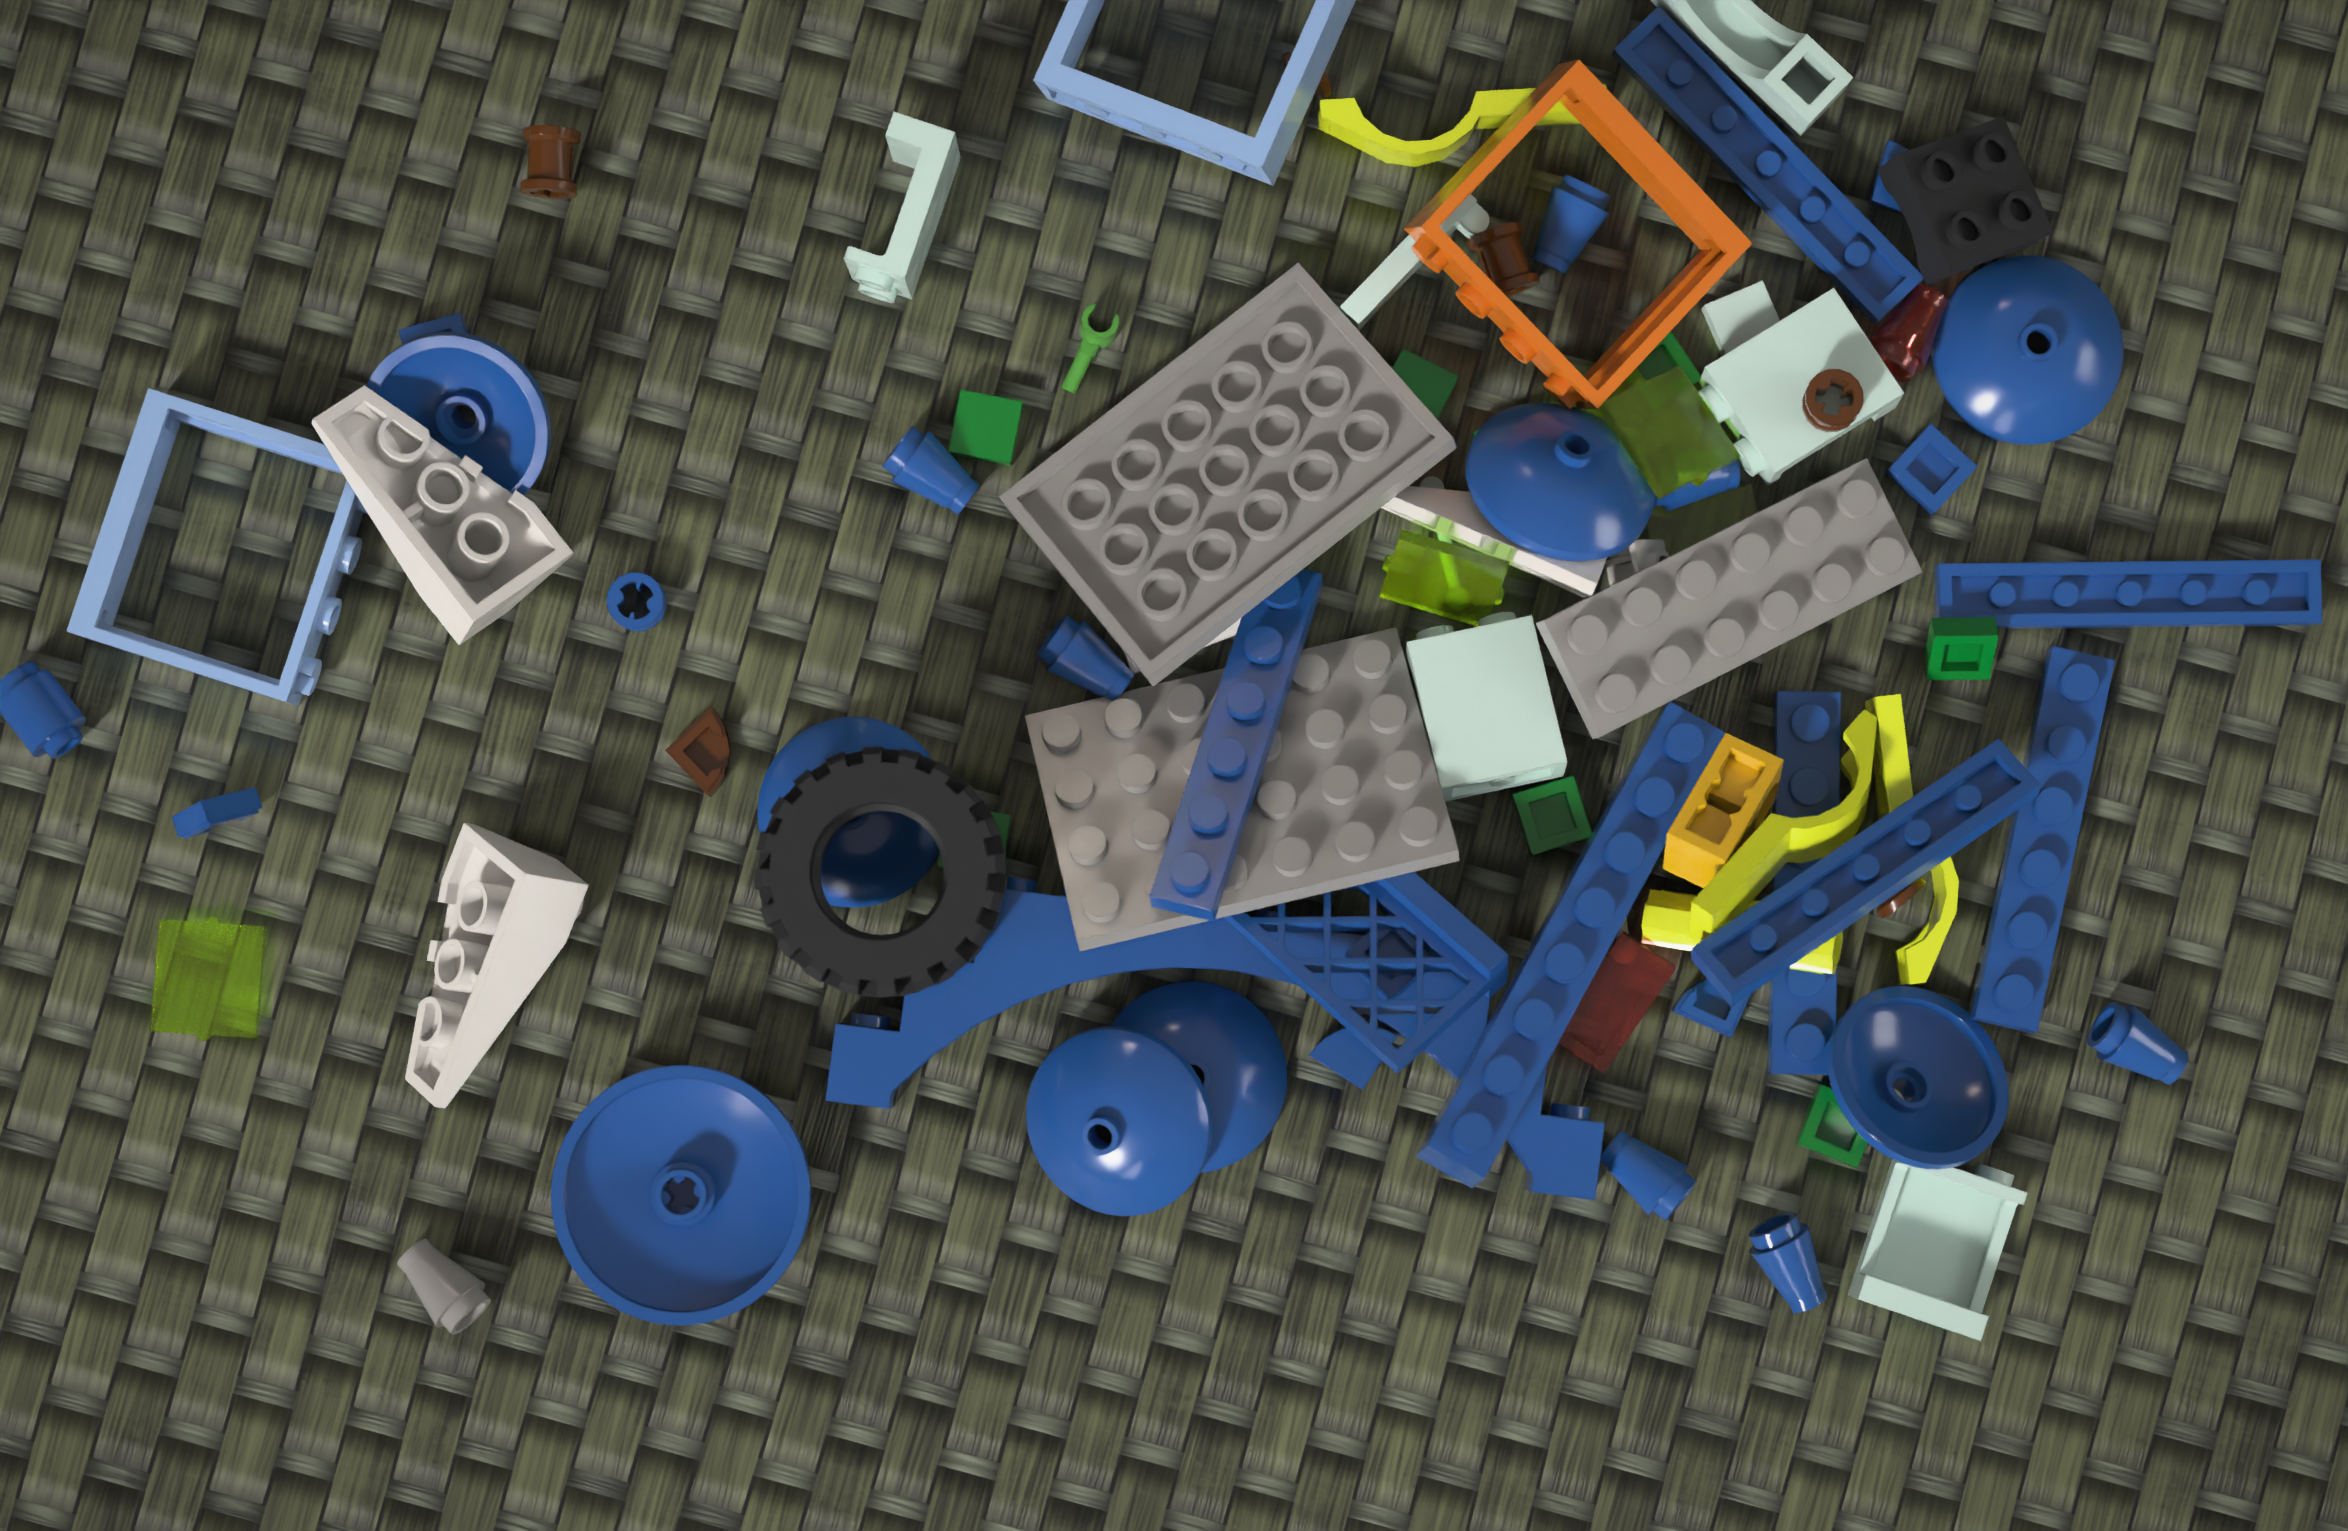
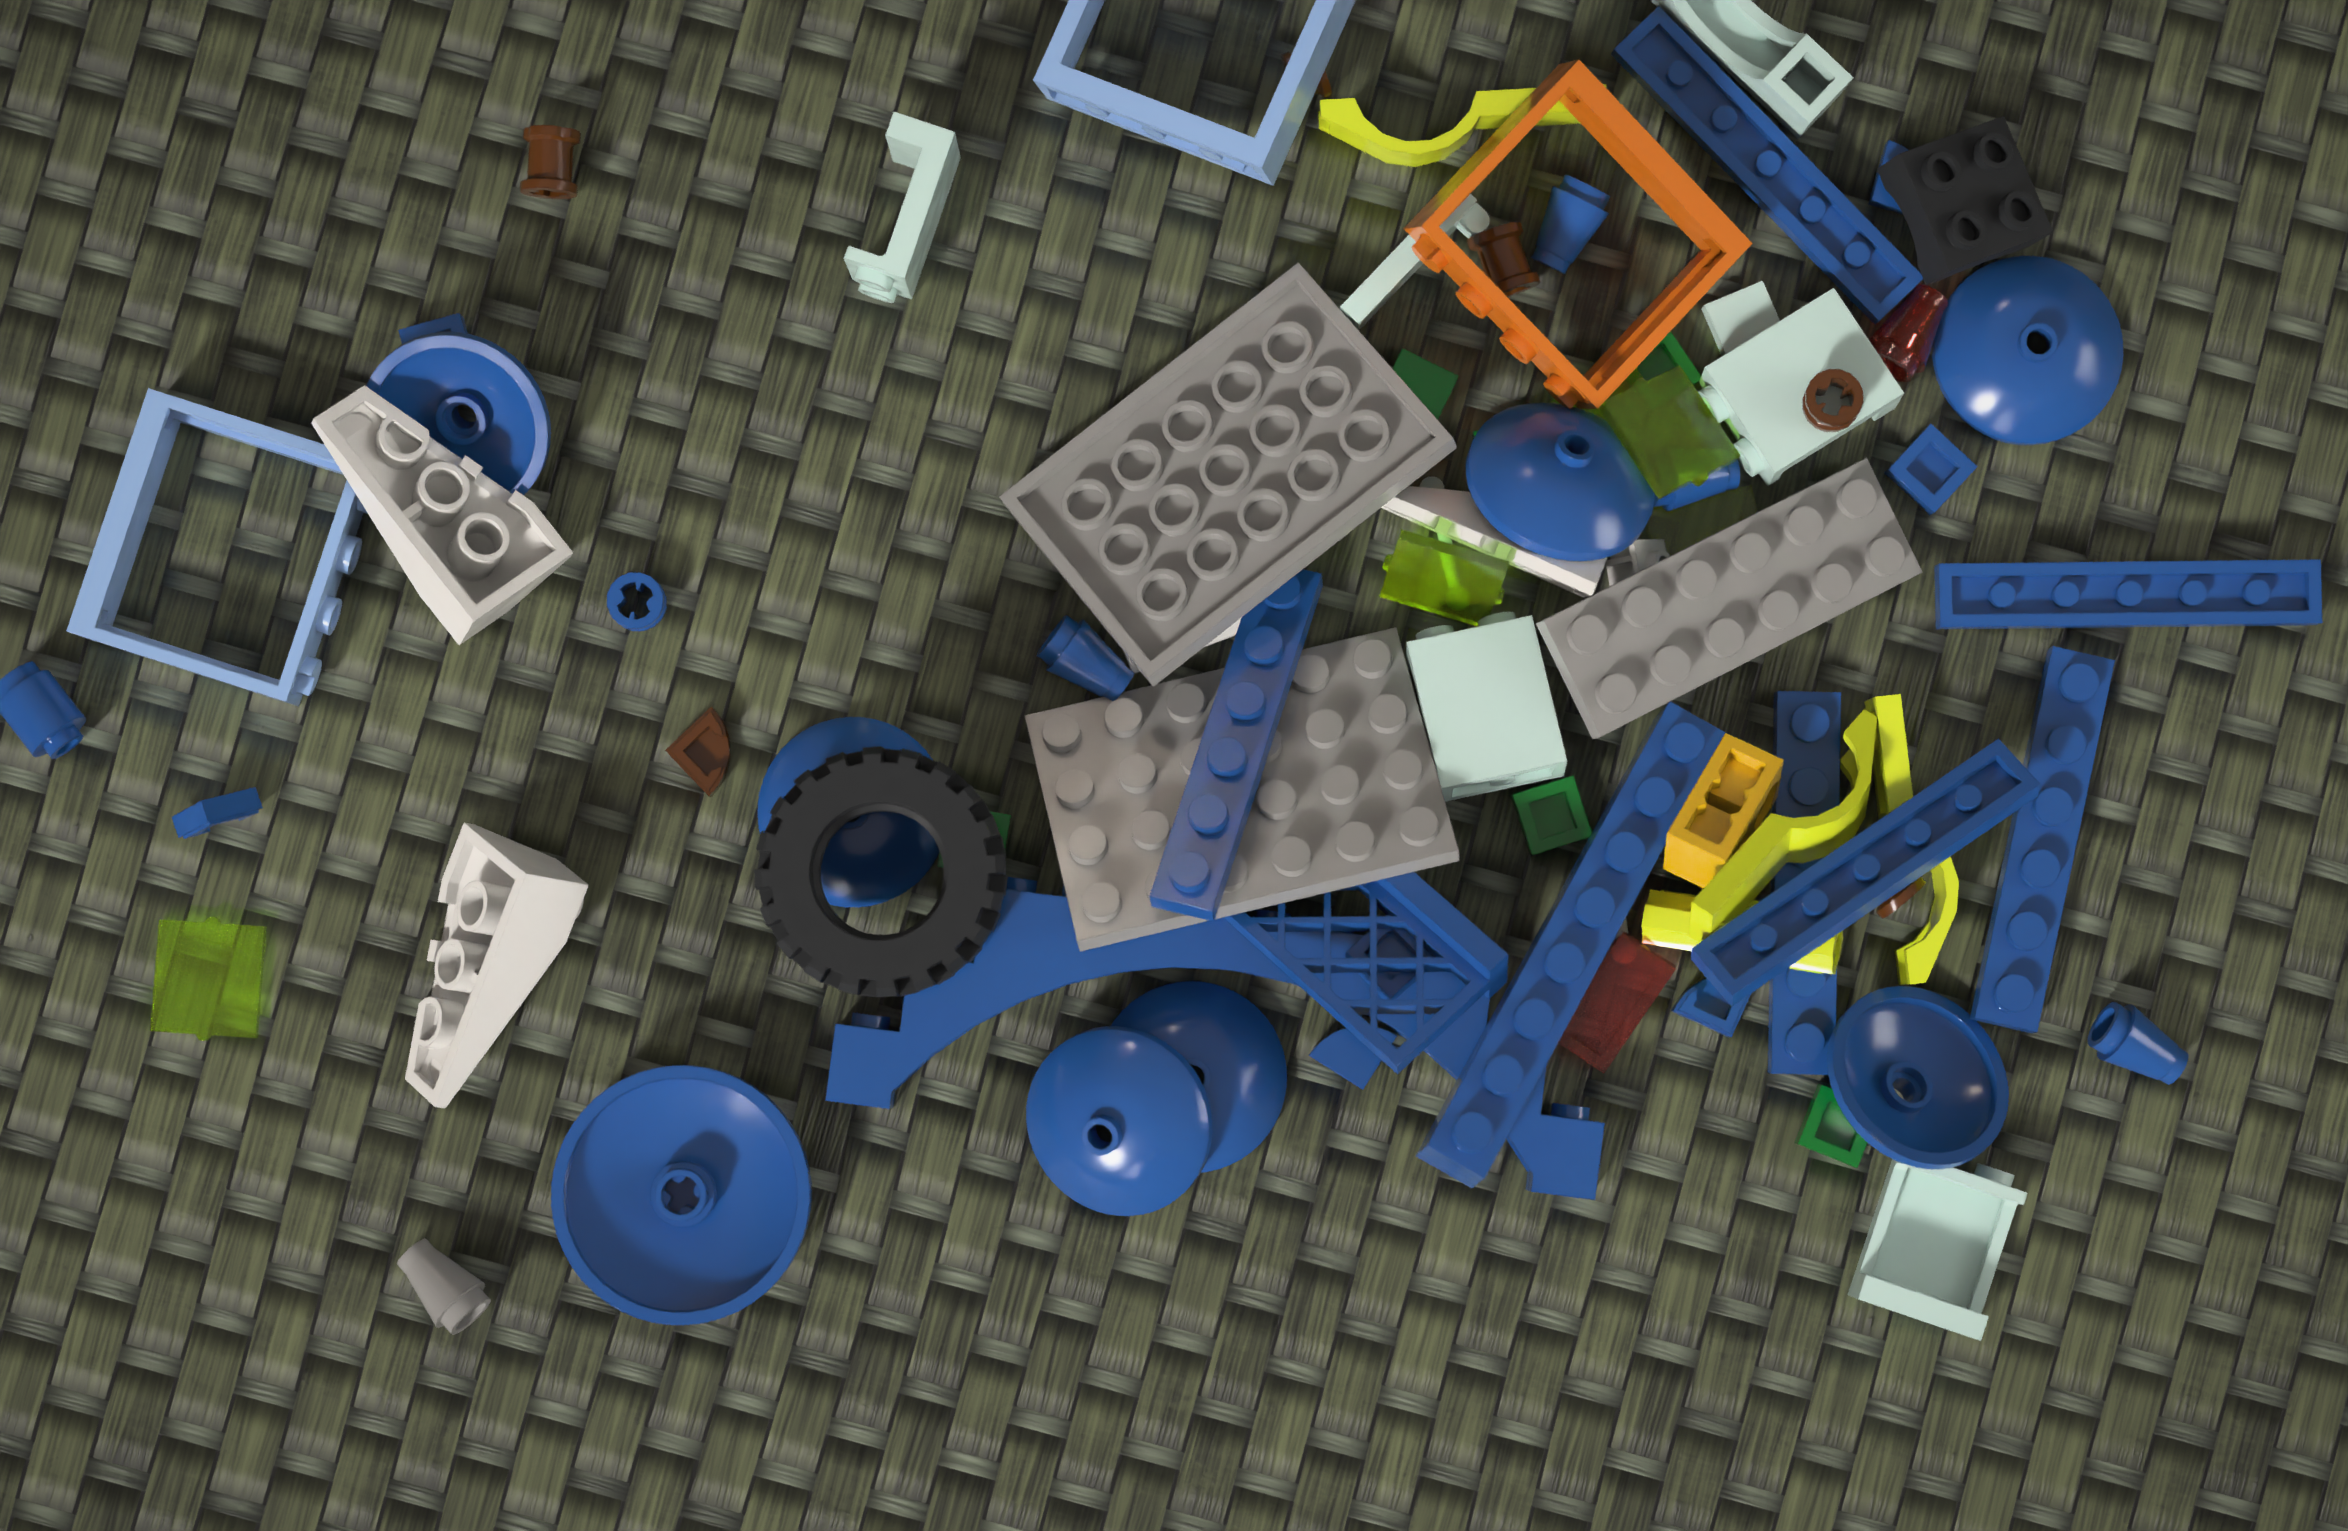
blue cone [882,426,980,515] -> none
green tile [948,389,1023,467] -> none
bright green hand [1061,303,1119,394] -> none
blue cone [1600,1130,1697,1221] -> none
blue cone [1749,1212,1827,1313] -> none
green tile [1923,617,1998,680] -> none

